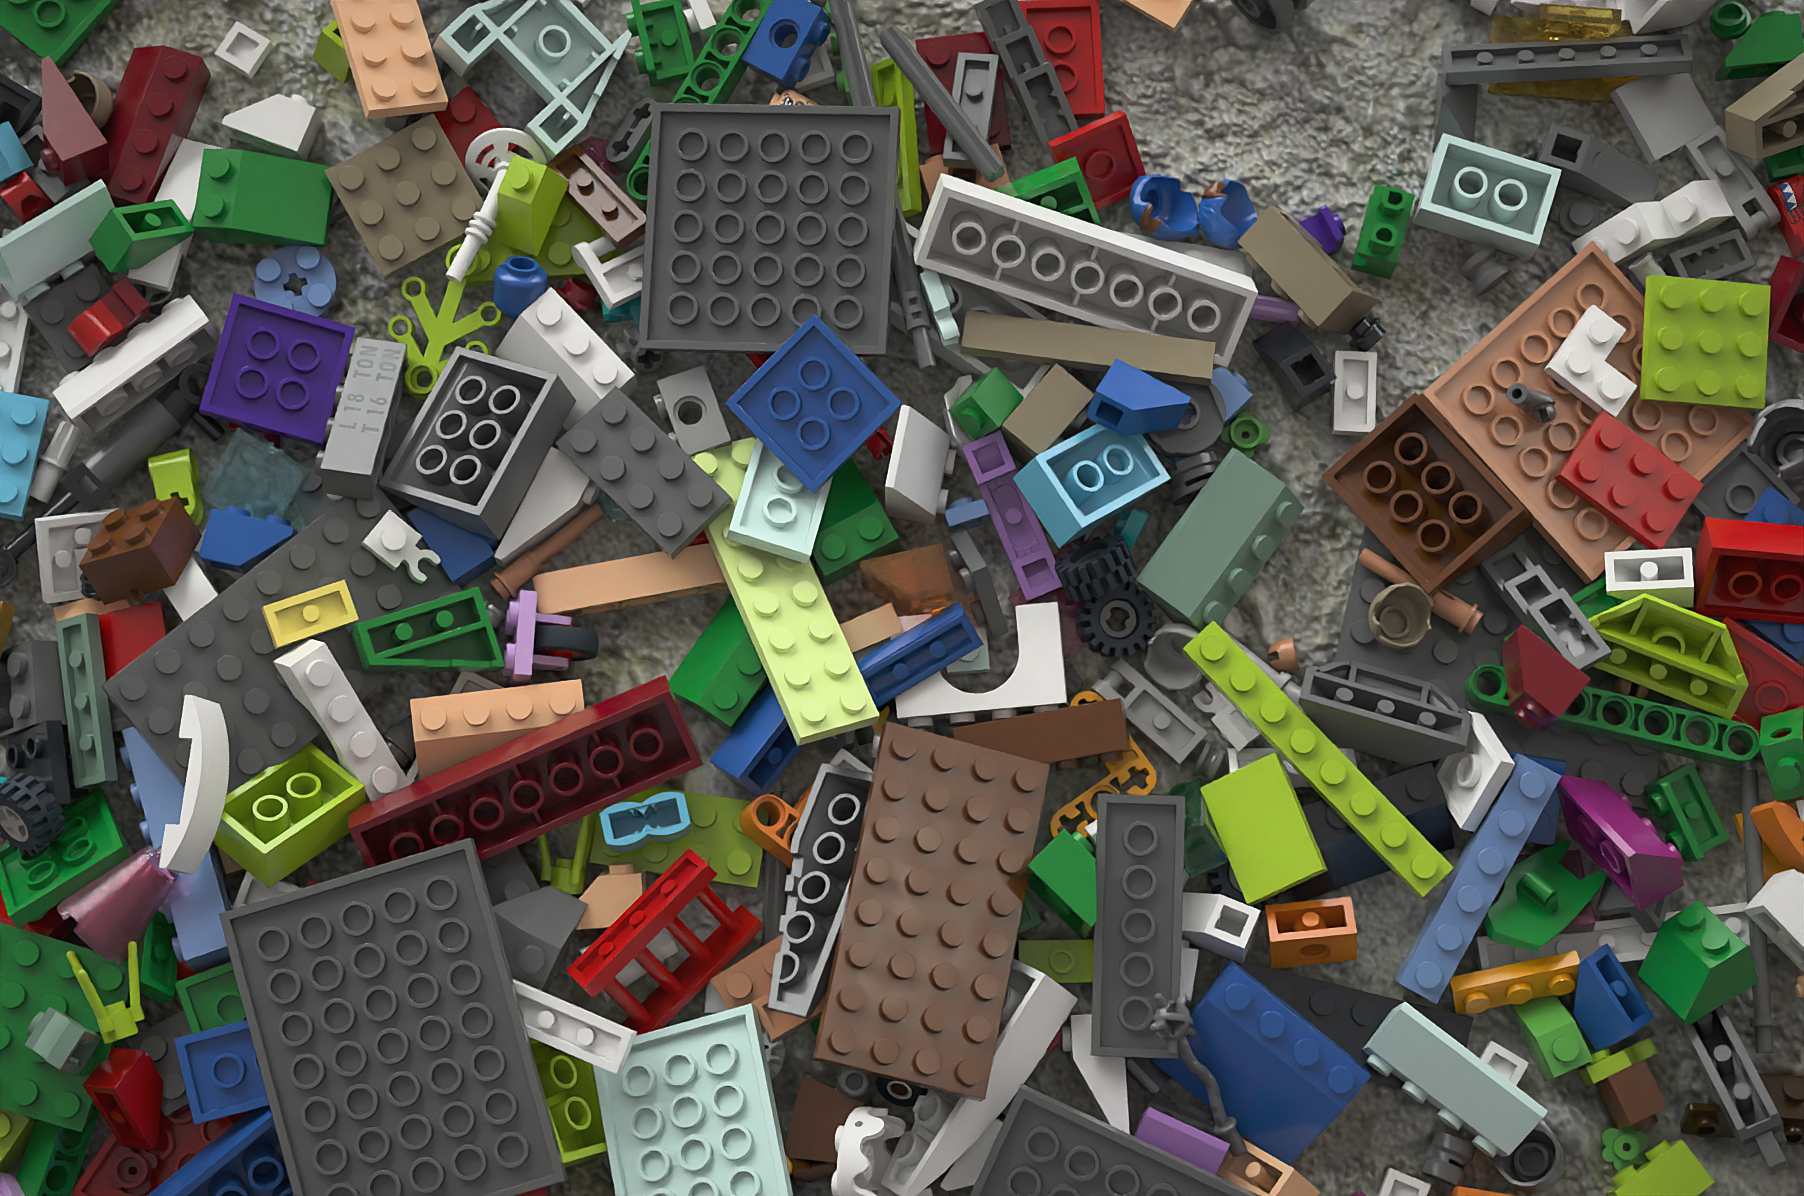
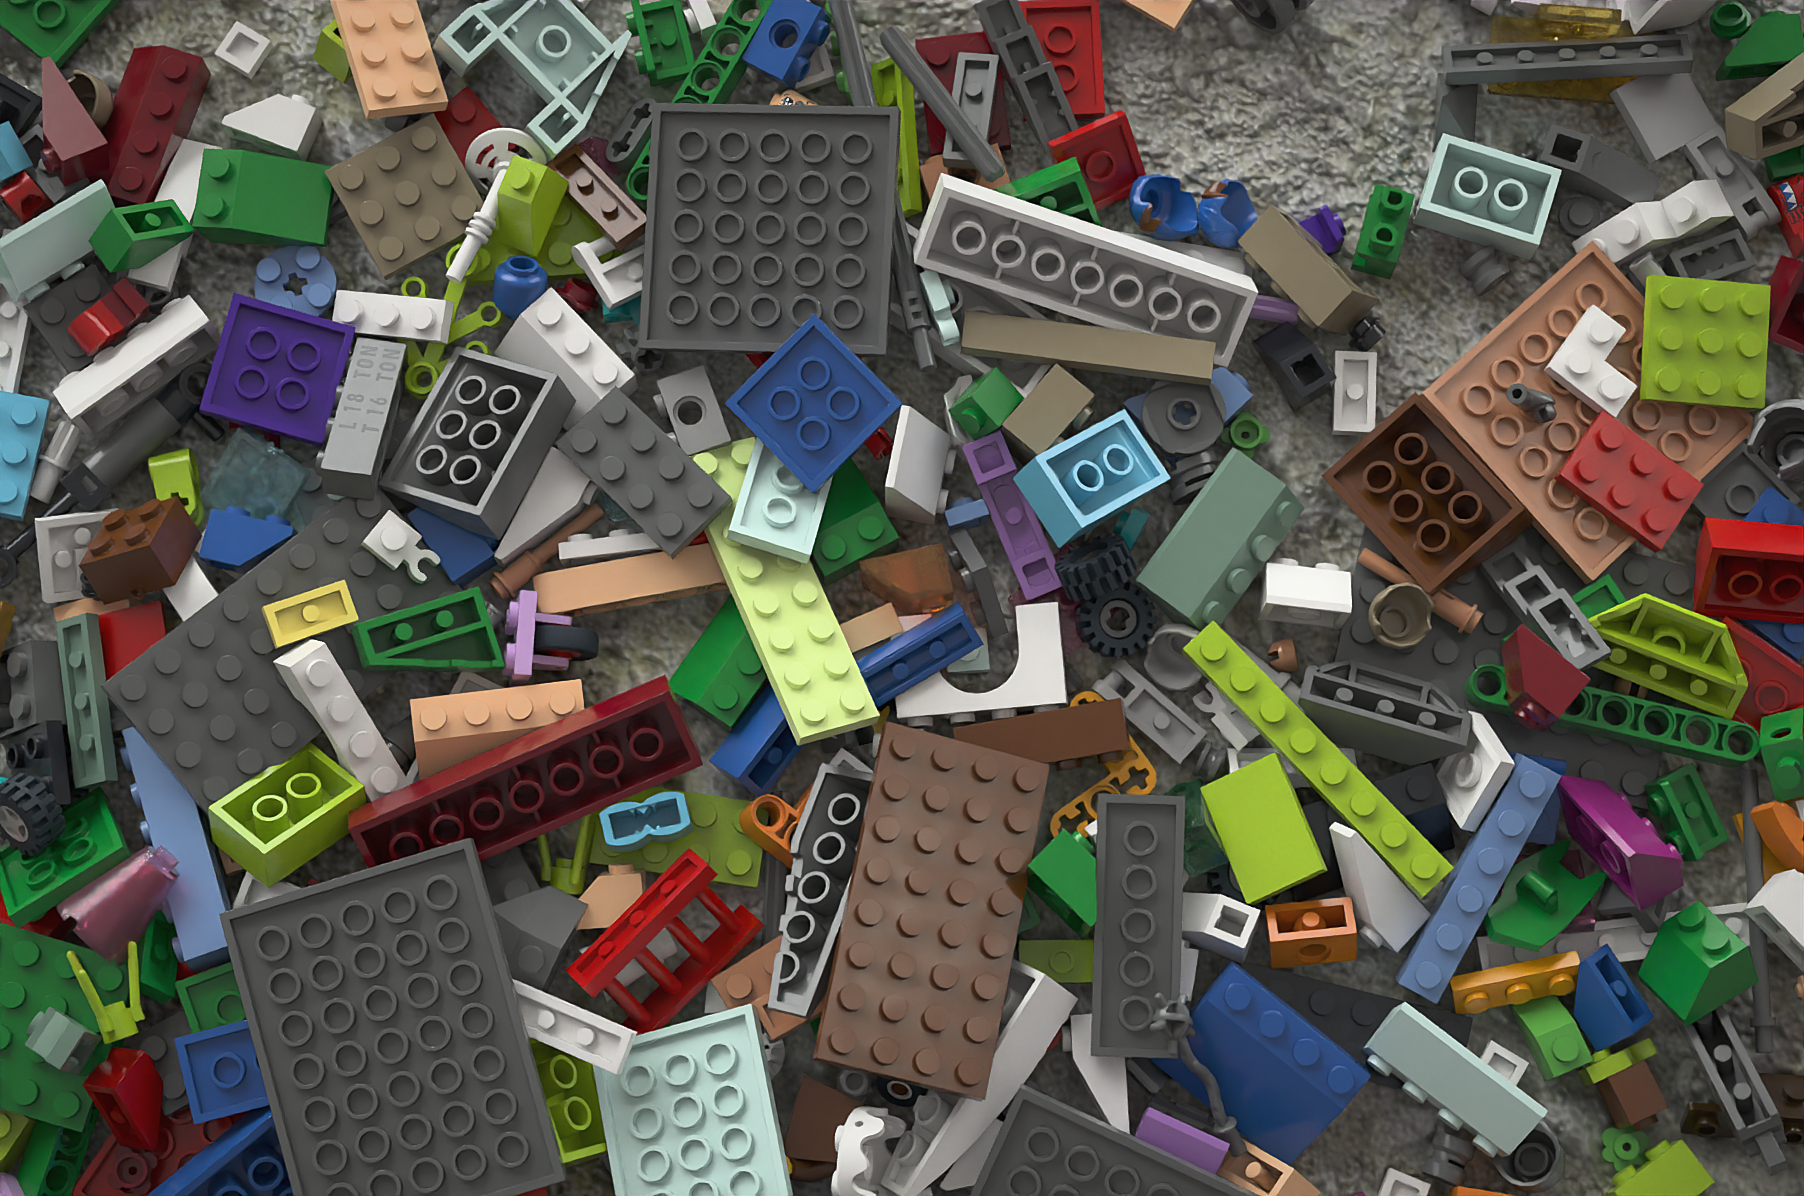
white slope [159,695,229,875] -> none
blue slope [1085,358,1191,436] -> none
white slope [1605,548,1694,608] -> none
none -> white plate [332,290,454,344]
none -> white plate [558,529,663,568]
none -> white slope [1257,558,1352,630]
none -> white slope [1329,822,1431,953]

